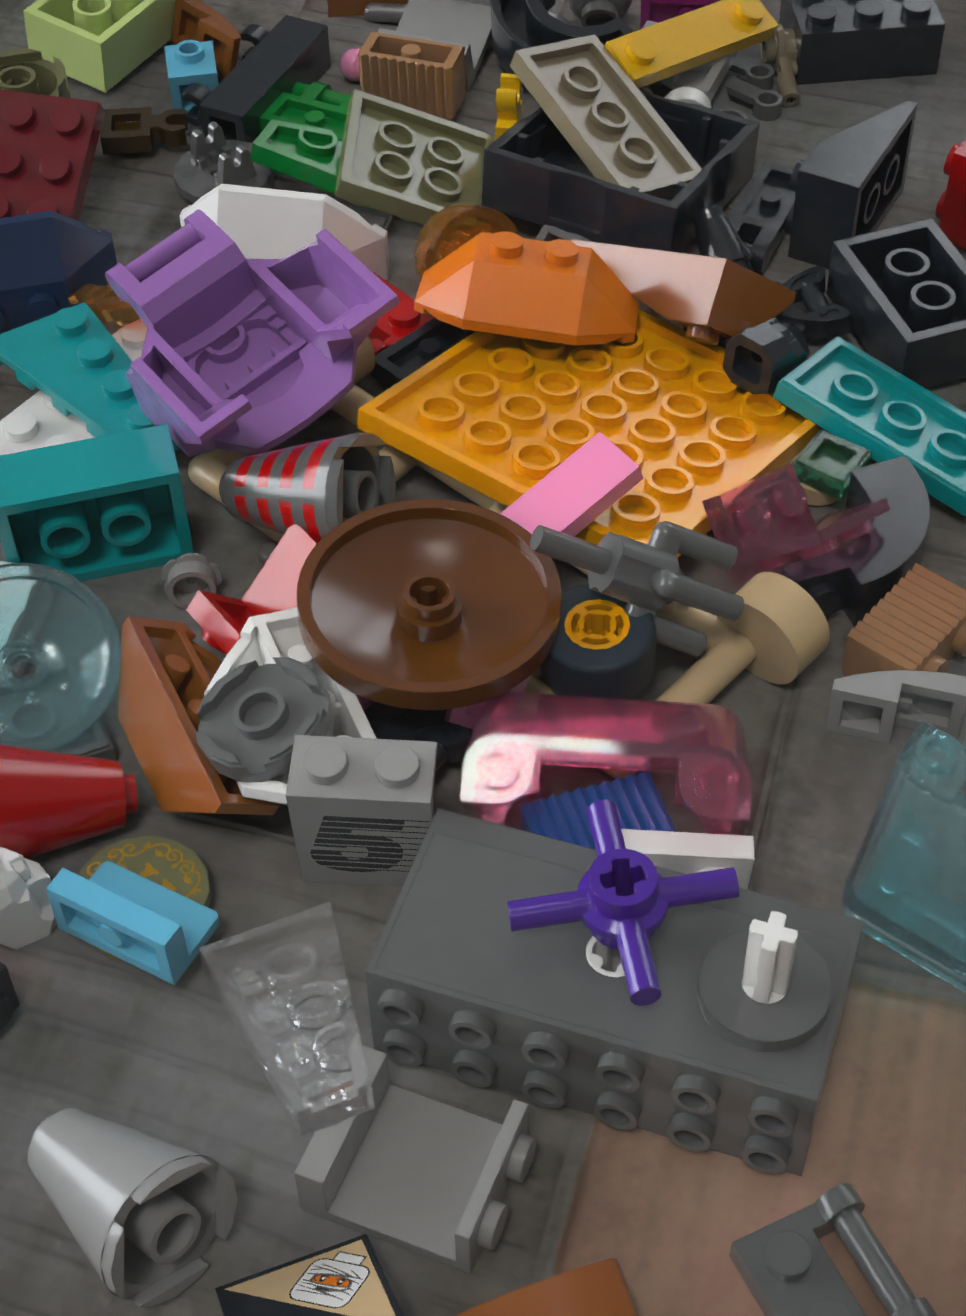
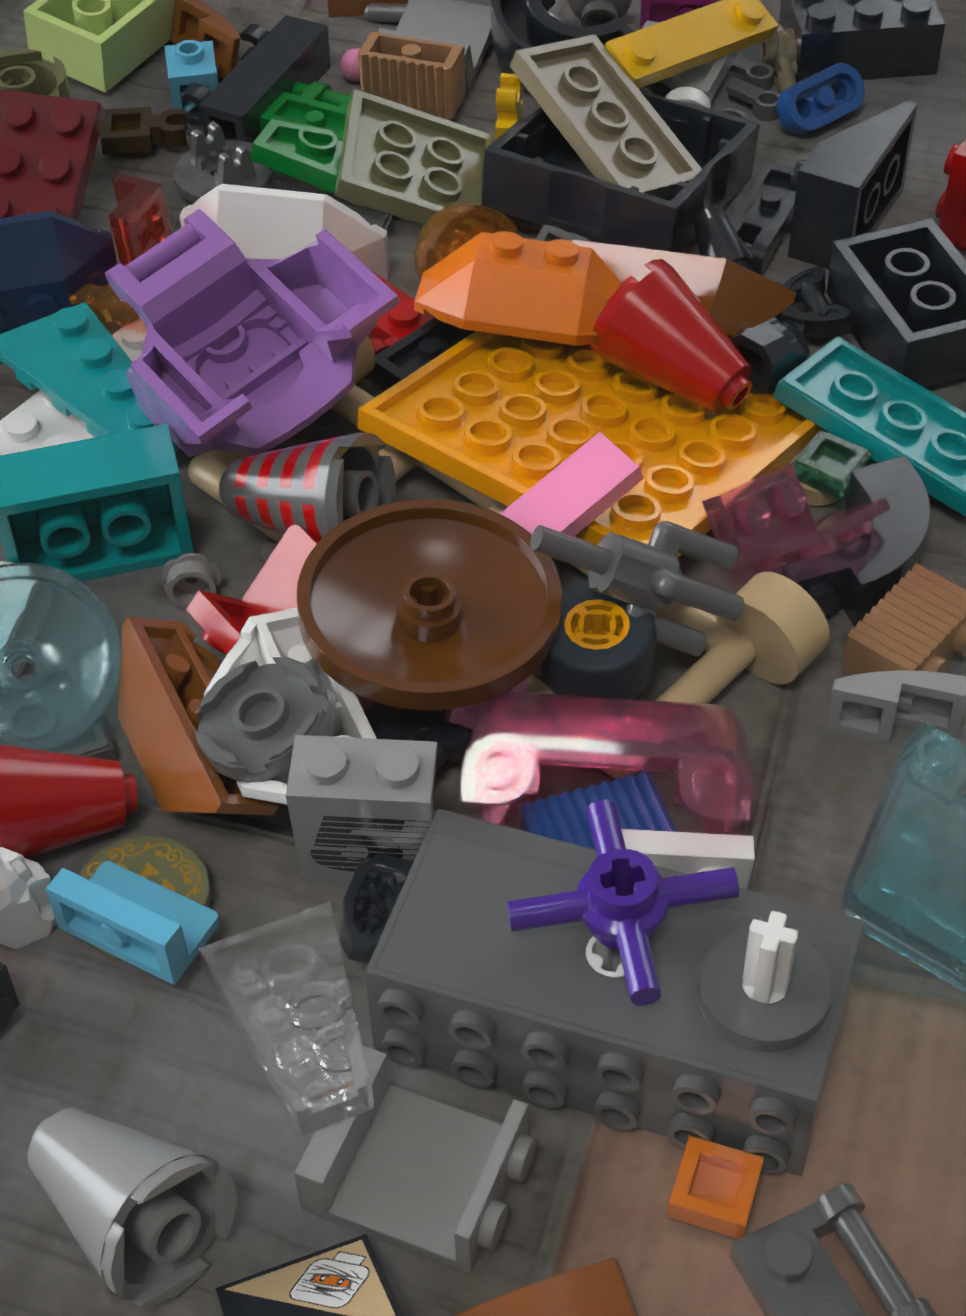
none -> clear red bracket [108,173,173,266]
none -> black rock [339,853,414,964]
none -> red cone [590,259,753,413]
none -> orange plate [667,1135,764,1239]
none -> blue plate [777,63,865,135]

